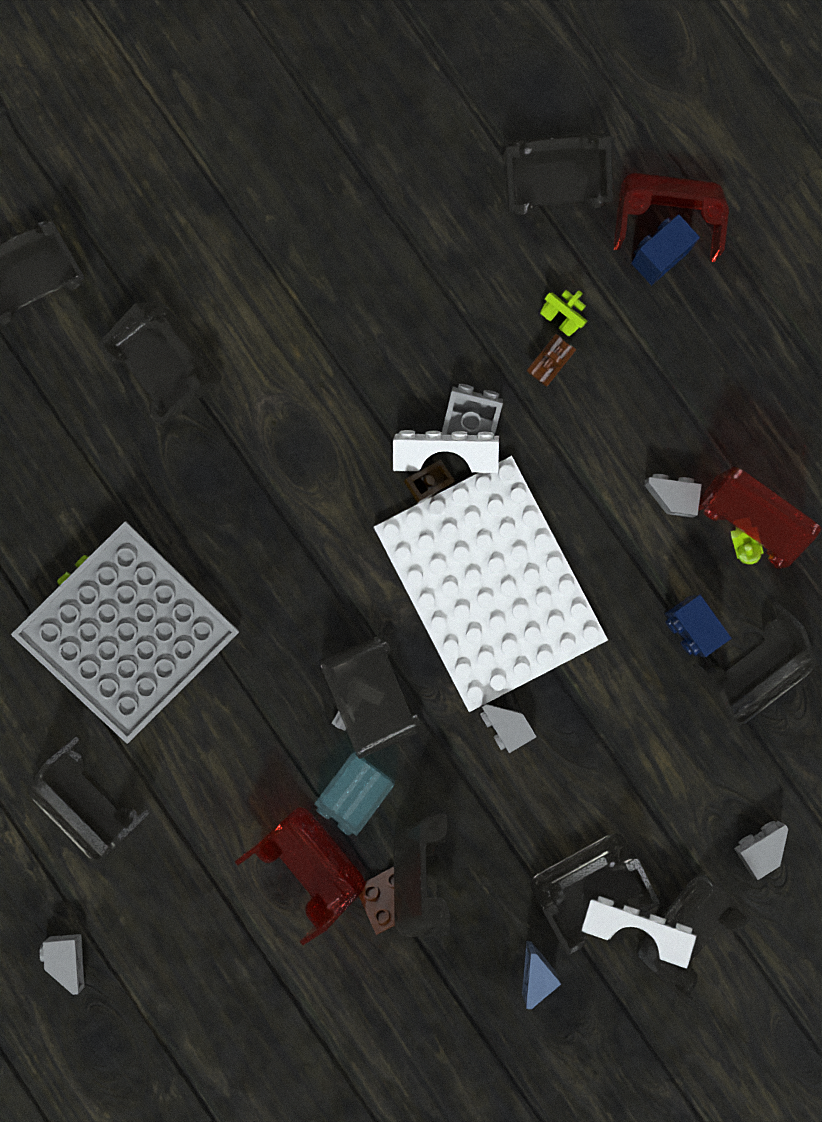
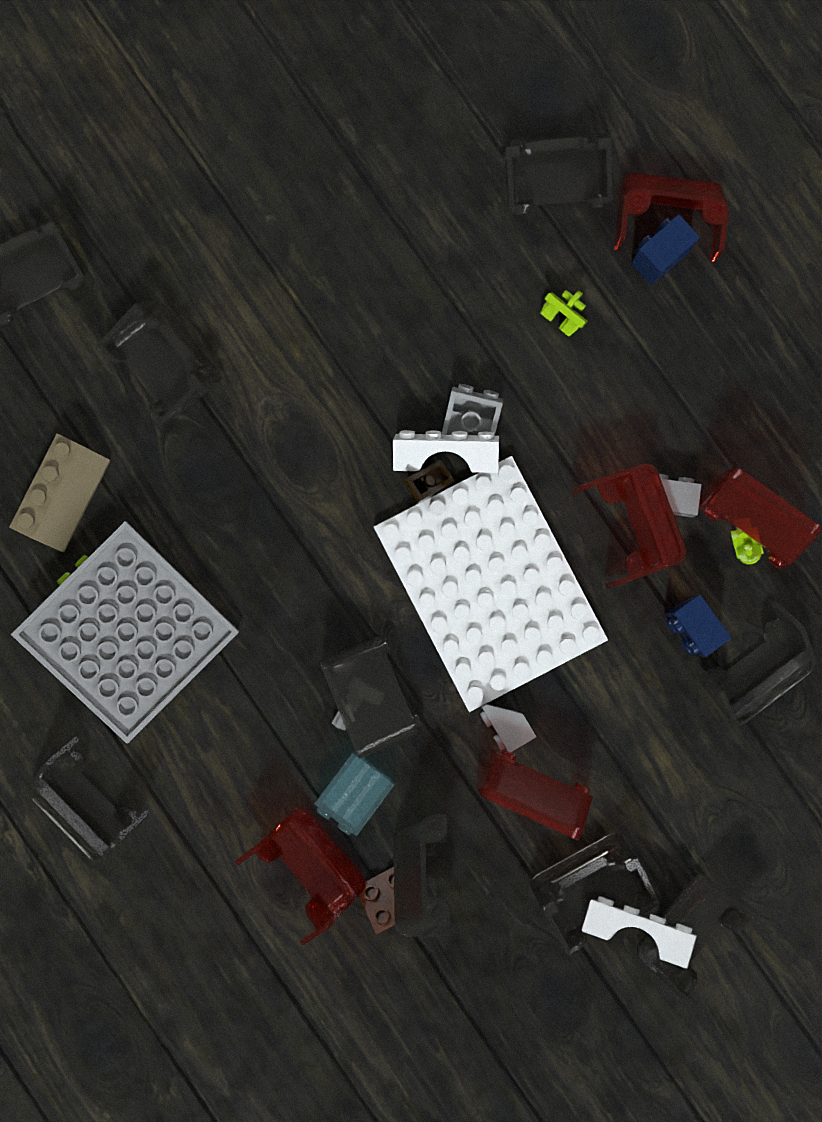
light grey slope [40,934,85,995] -> none
sand blue slope [522,941,561,1009] -> none
reddish brown hips [527,334,576,387] -> none
light grey slope [734,821,788,880] -> none
none -> dark tan slope [9,434,111,552]
none -> clear red windscreen [476,749,593,840]
none -> clear red windscreen [572,463,686,589]

